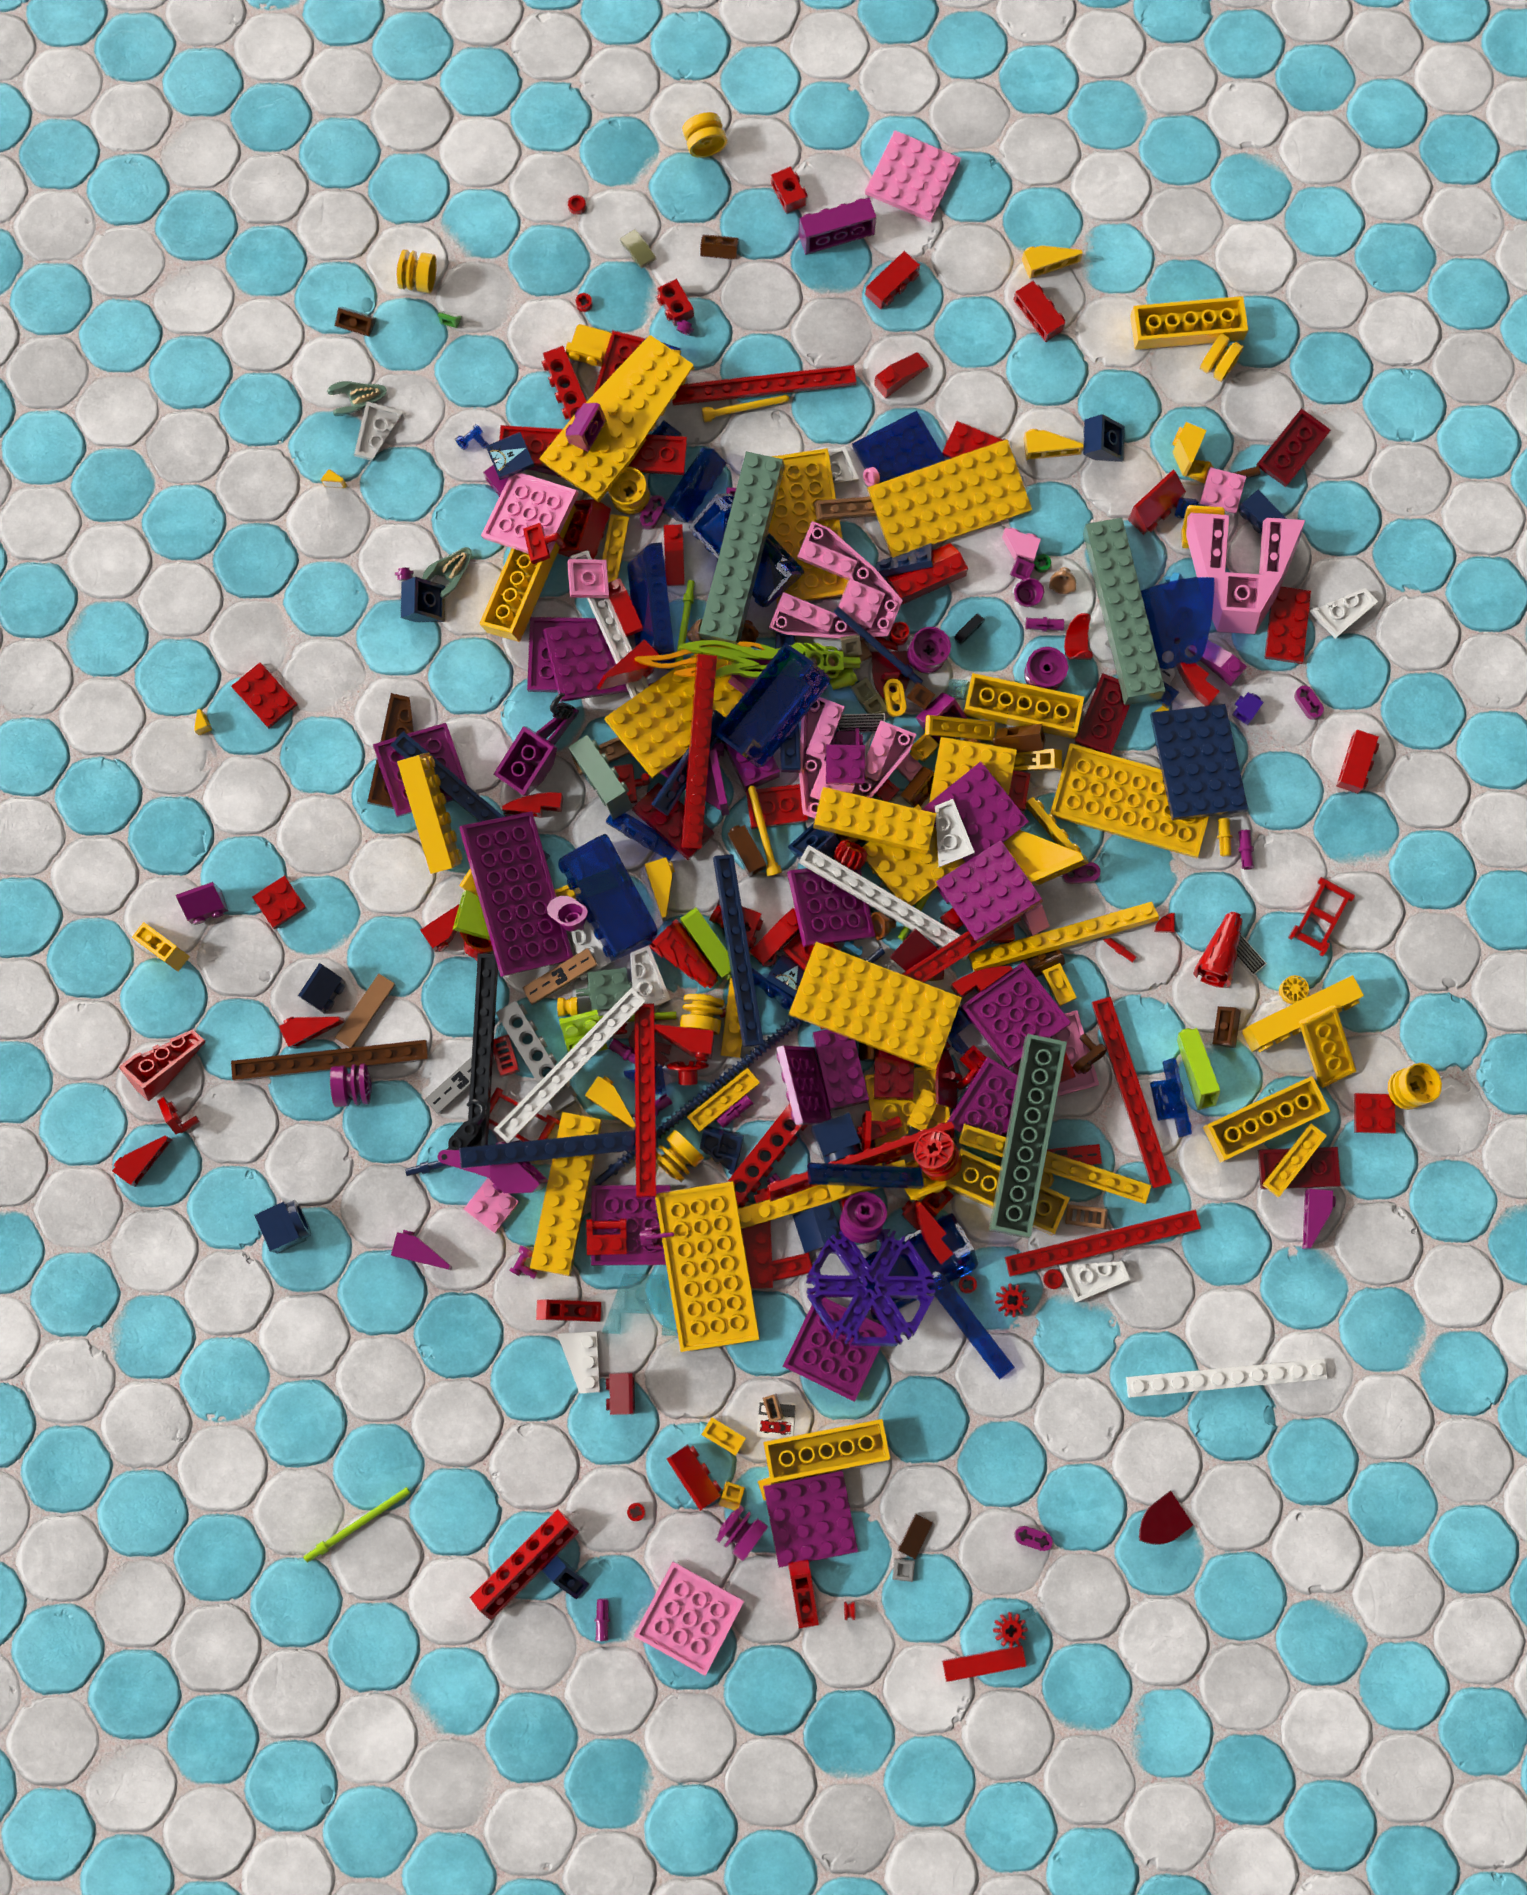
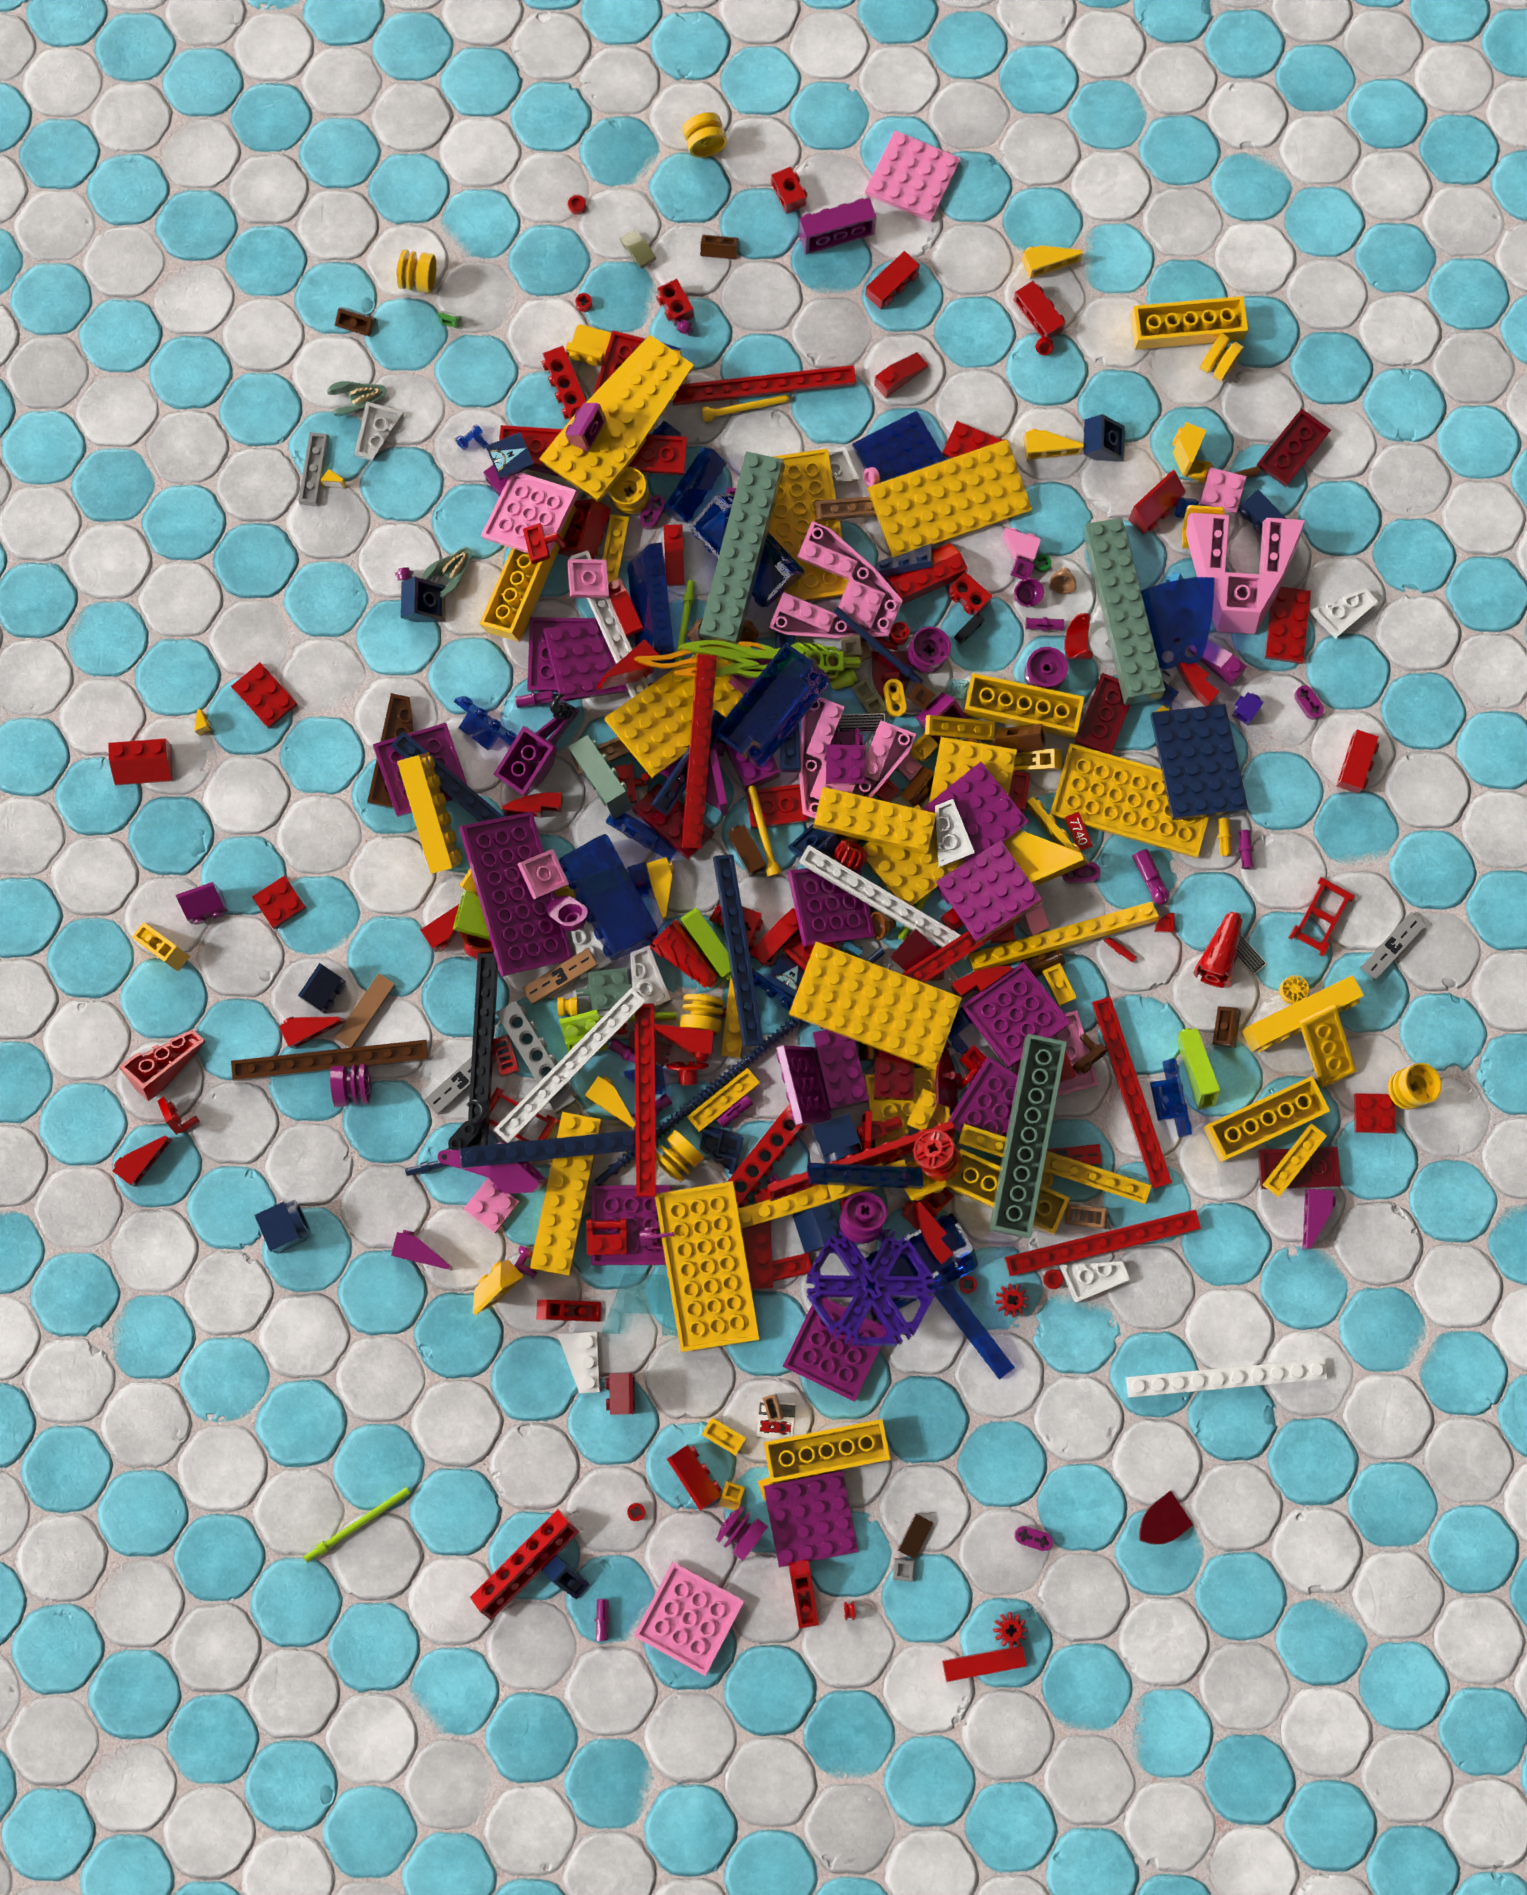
none -> red slope [108,738,173,786]
none -> light grey tile [298,432,329,506]
none -> clear blue bracket [454,696,517,750]
none -> yellow slope [473,1259,524,1315]
none -> magenta axle [515,691,554,708]
none -> bright pink plate [518,849,569,899]
none -> clear blue slope [626,862,652,899]
none -> red brick [948,572,993,616]
none -> red plate [1035,337,1054,355]
none -> red sticker [1065,811,1093,851]
none -> magenta piece [1132,849,1170,905]
none -> light grey tile [1360,912,1426,981]

